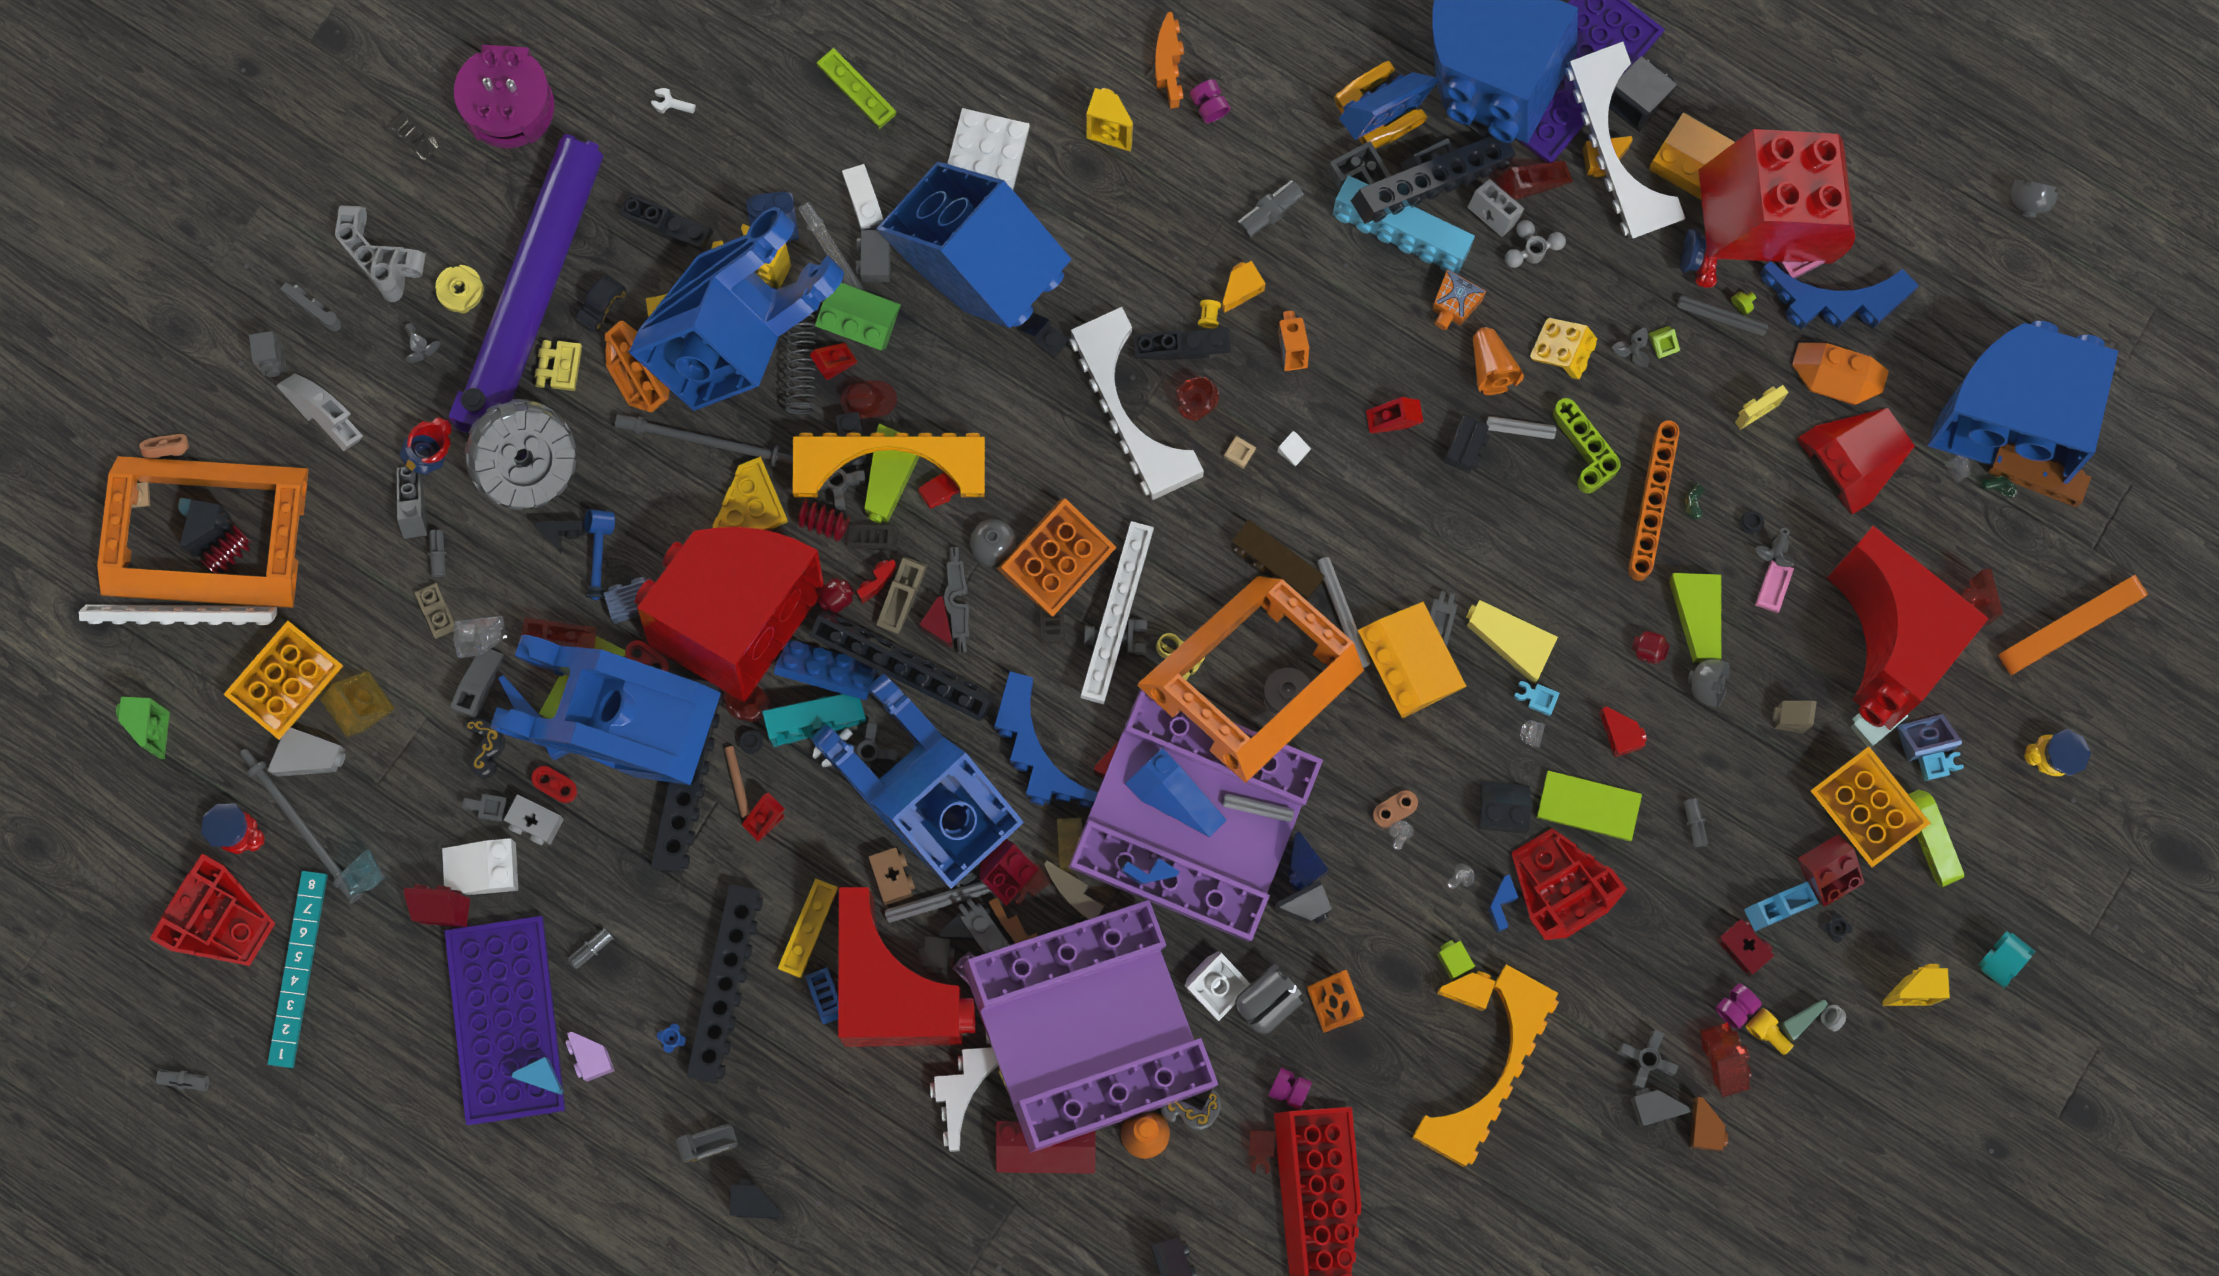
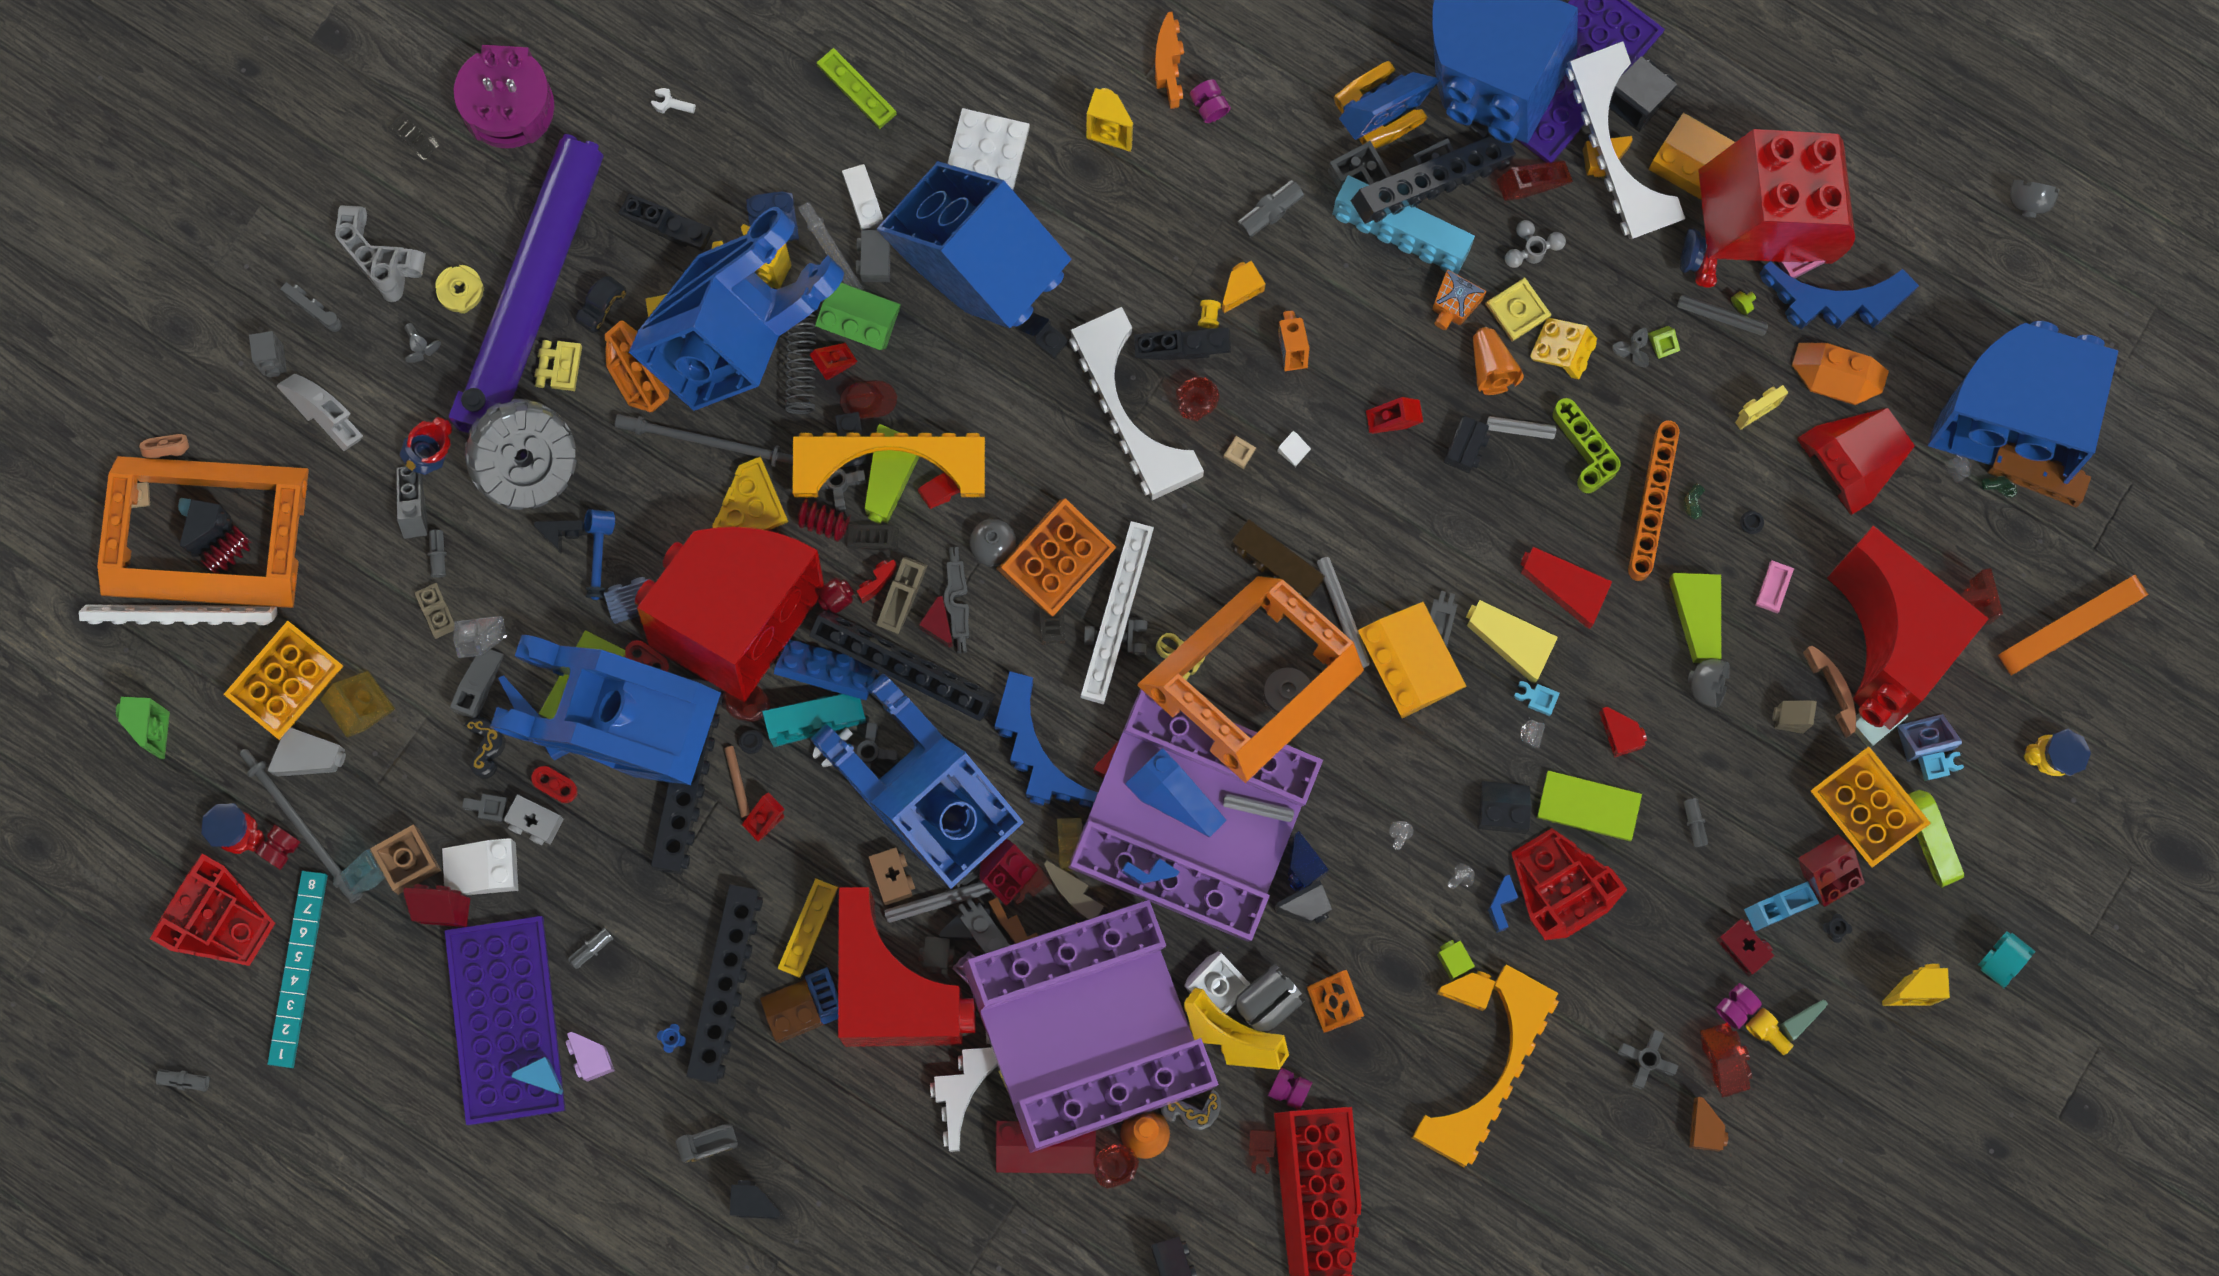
clear red slope [520,617,597,649] -> none
nougat plate [1373,791,1418,828] -> none
light grey brick [1467,179,1524,237] -> none
dark grey slope [1631,1087,1690,1127] -> none
dark red head [1632,631,1670,665] -> none
dark grey plant [1755,528,1794,567] -> none
light grey tile [1821,1005,1846,1032] -> none
none -> dark red wheel [255,824,301,870]
none -> medium nougat slope [370,824,441,895]
none -> reddish brown slope [760,979,823,1044]
none -> clear red hair [1093,1143,1139,1189]
none -> yellow arch [1184,988,1289,1070]
none -> light yellow plate [1486,278,1551,342]
none -> red slope [1520,547,1612,629]
none -> nougat slope [1803,646,1856,738]

